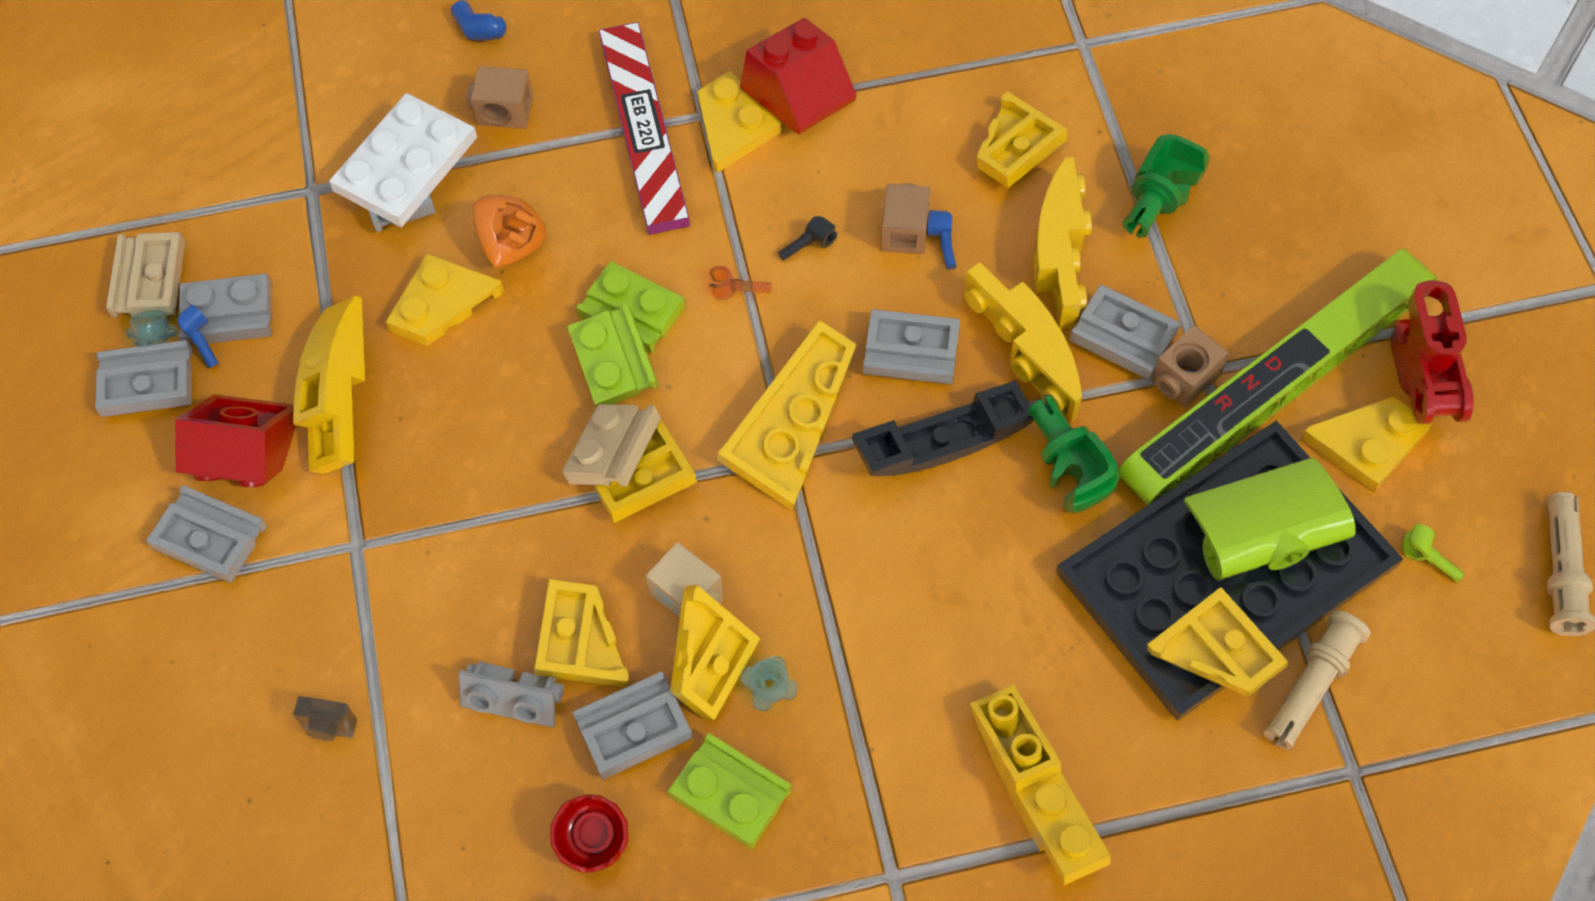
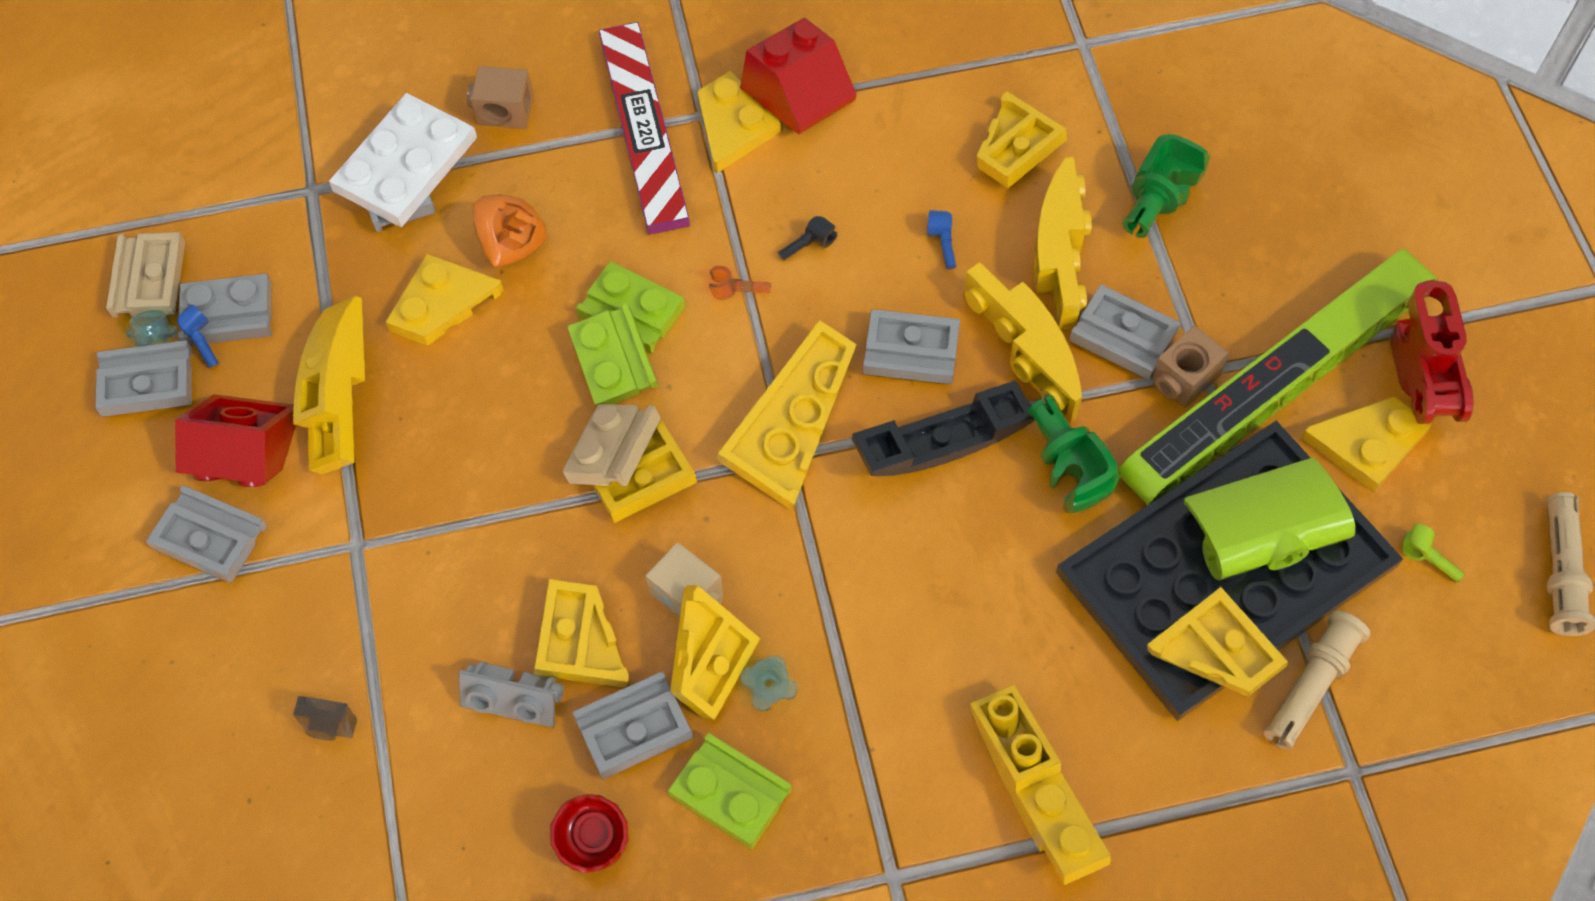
blue arm [451,1,507,41] -> none
medium nougat brick [881,183,930,254] -> none

